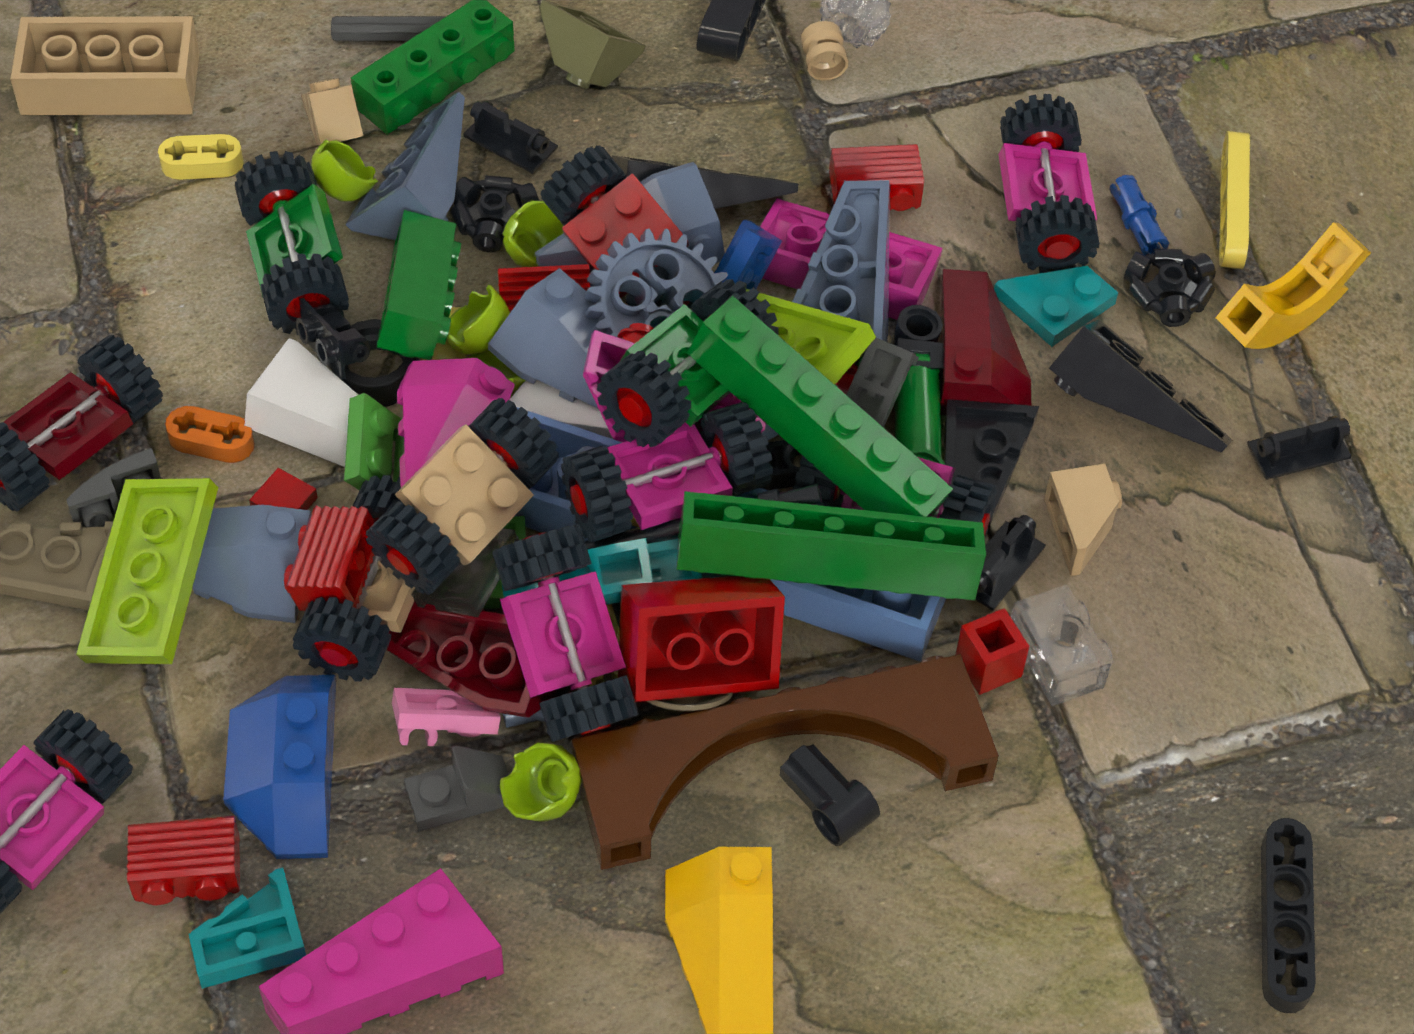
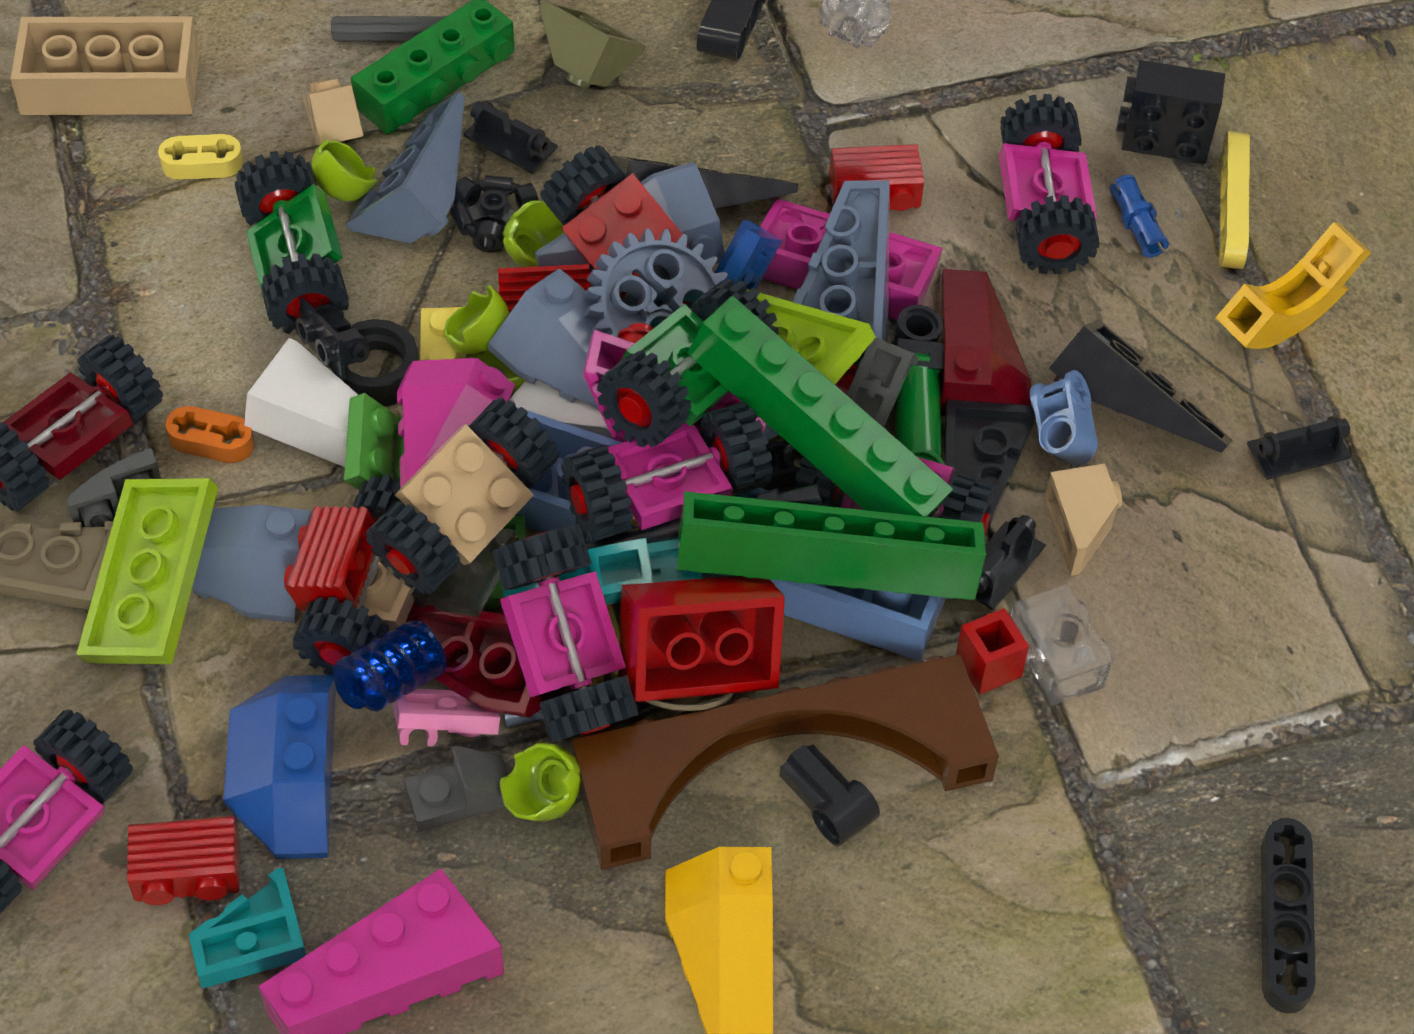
red tile [249,468,318,510] -> none
green brick [377,210,461,360] -> none
tan wheel [801,21,848,81] -> none
teal wing [994,266,1118,347] -> none
black piece [1124,248,1216,327] -> none
none -> clear blue piece [333,620,447,712]
none -> medium blue piece [1030,370,1098,466]
none -> black brick [1116,60,1225,164]

